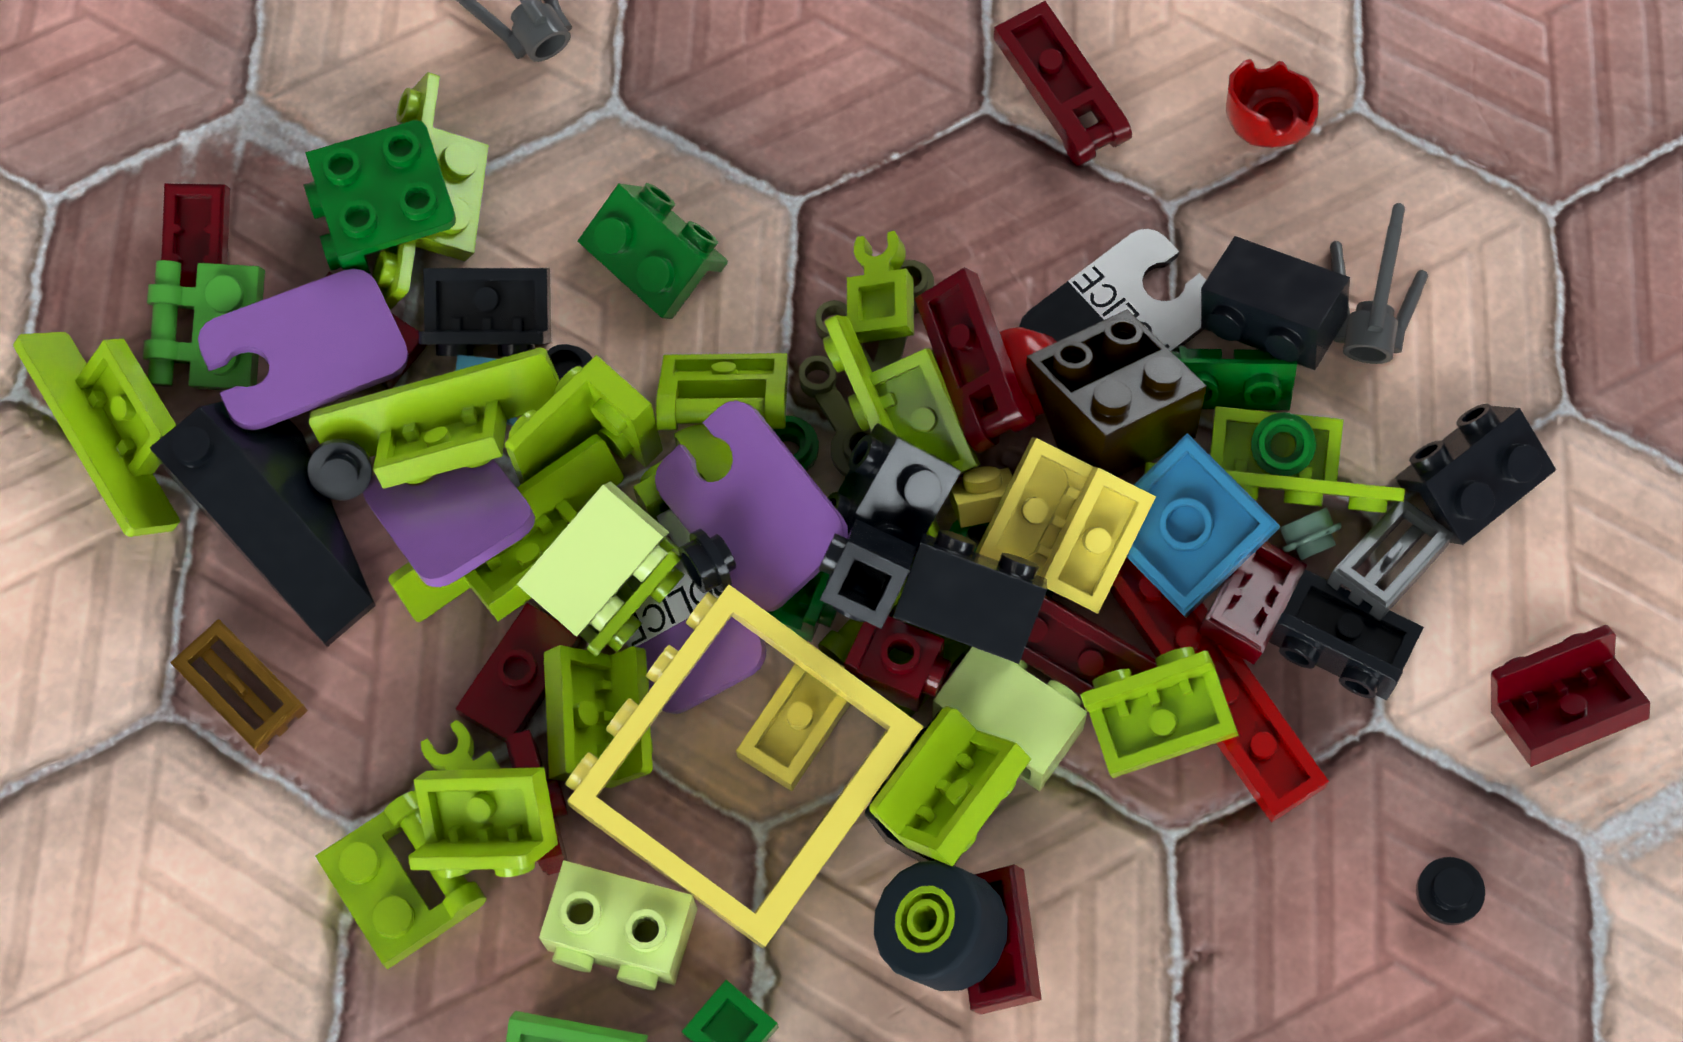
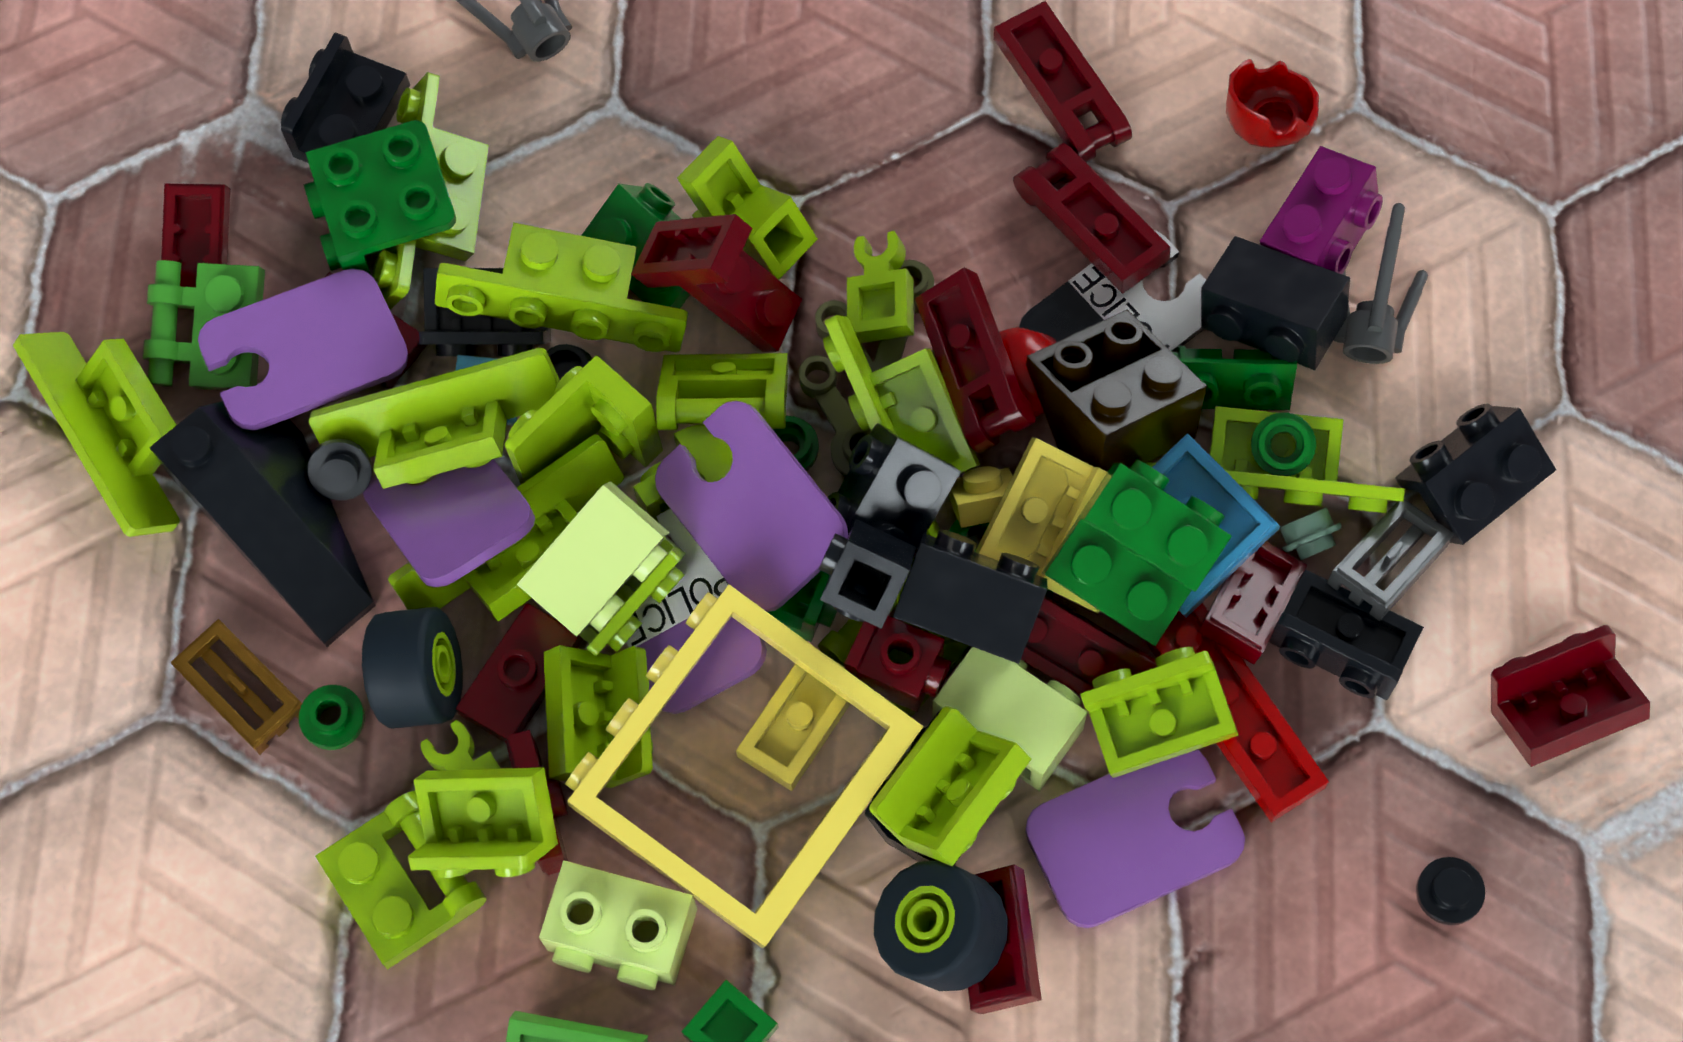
black plate [678,529,736,593] -> none
none -> black bracket [281,32,410,163]
none -> green plate [299,685,365,750]
none -> black wheel [362,607,463,729]
none -> lime bracket [435,222,688,352]
none -> dark red bracket [631,214,802,352]
none -> lime brick [677,136,818,280]
none -> dark red plate [1013,143,1171,294]
none -> medium lavender piece [1025,750,1245,928]
none -> green plate [1042,459,1232,646]
none -> magenta brick [1260,146,1383,274]

